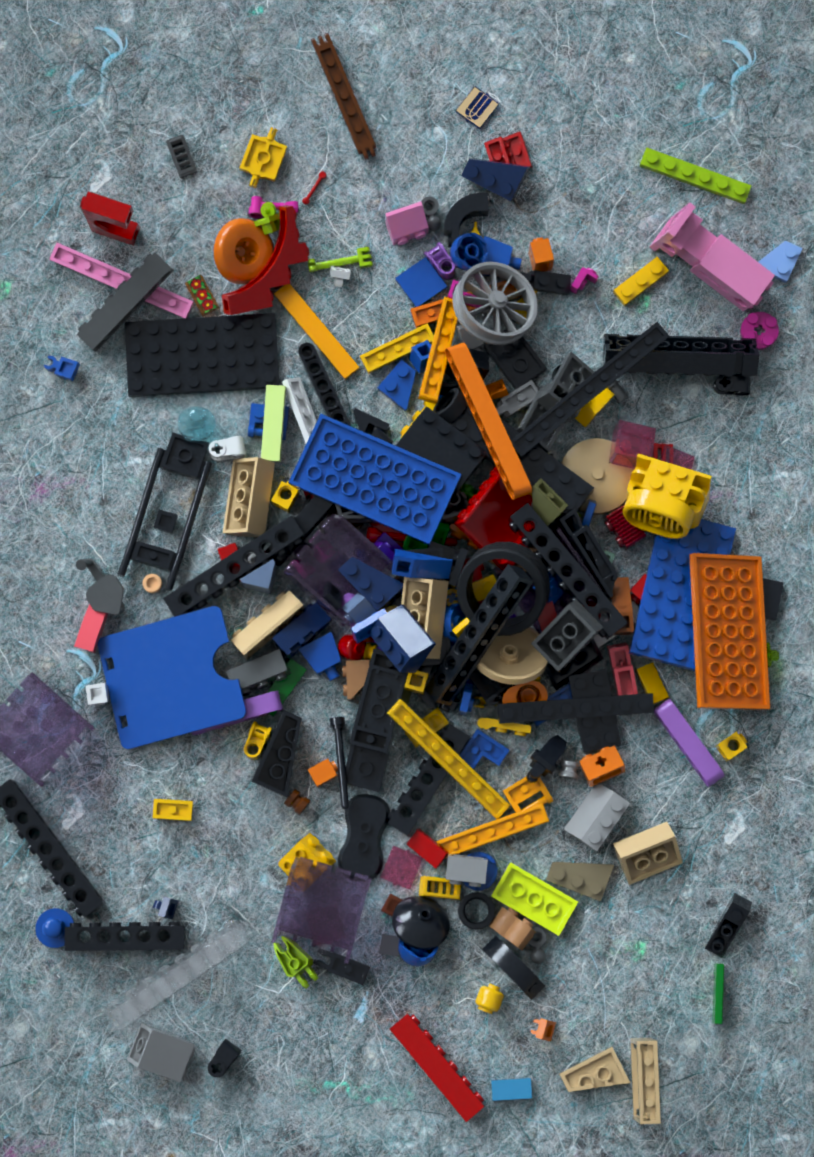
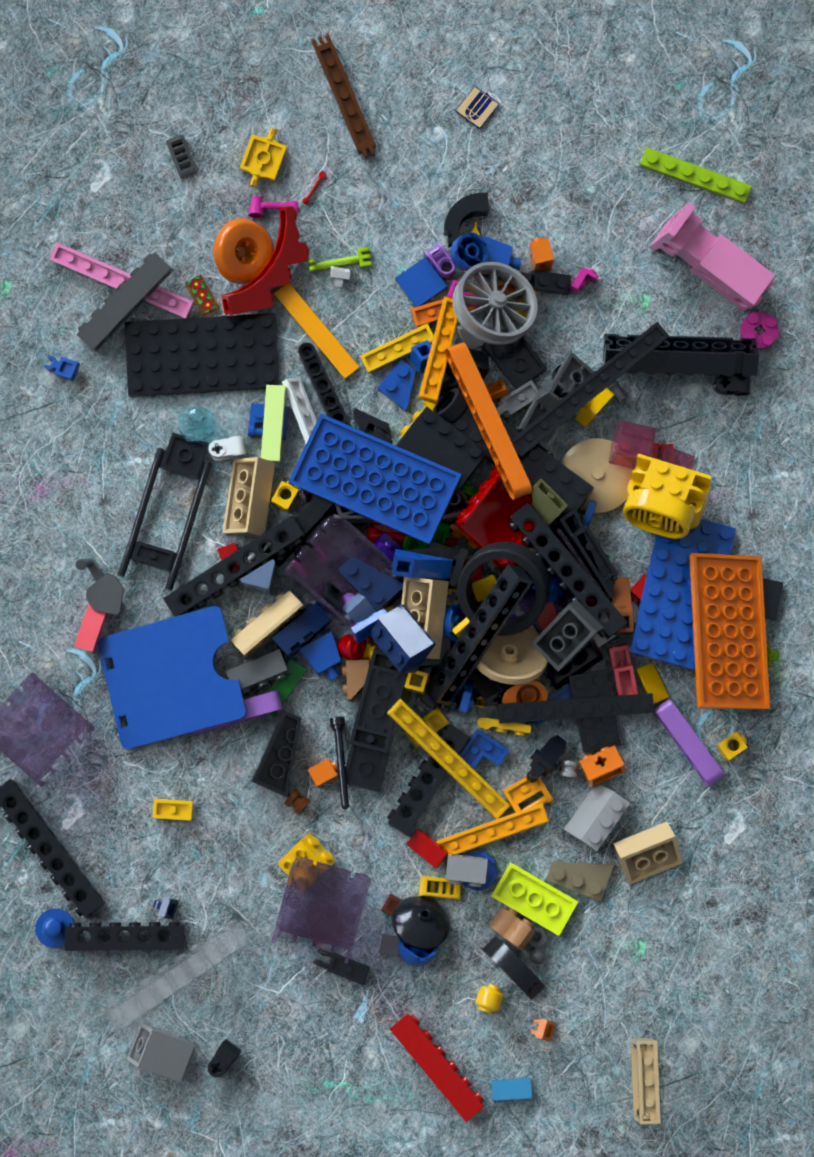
red arch [80,191,140,246] -> none
white brick [86,683,110,706] -> none
light nougat tile [143,574,162,594] -> none
black plate [153,509,178,534] -> none
yellow piece [244,721,272,760] -> none
lime hips [254,202,280,235] -> none
lime hinge [273,936,319,989] -> none
black plate [338,794,390,881] -> none
clear pink piece [380,846,423,890] -> none
bright pink slope [385,201,429,245] -> none
dark grey plate [421,196,441,231] -> none
black tyre [458,892,495,930] -> none
dark blue wedge [461,158,530,201] -> none
red slope [484,131,533,168] -> none
tan wing [559,1047,630,1092] -> none
dark red brick [604,505,646,550] -> none
yellow plate [613,257,669,306] -> none
black slope [705,893,752,958] -> none
green tile [712,963,724,1024] -> none
light blue wing [758,241,802,283] -> none

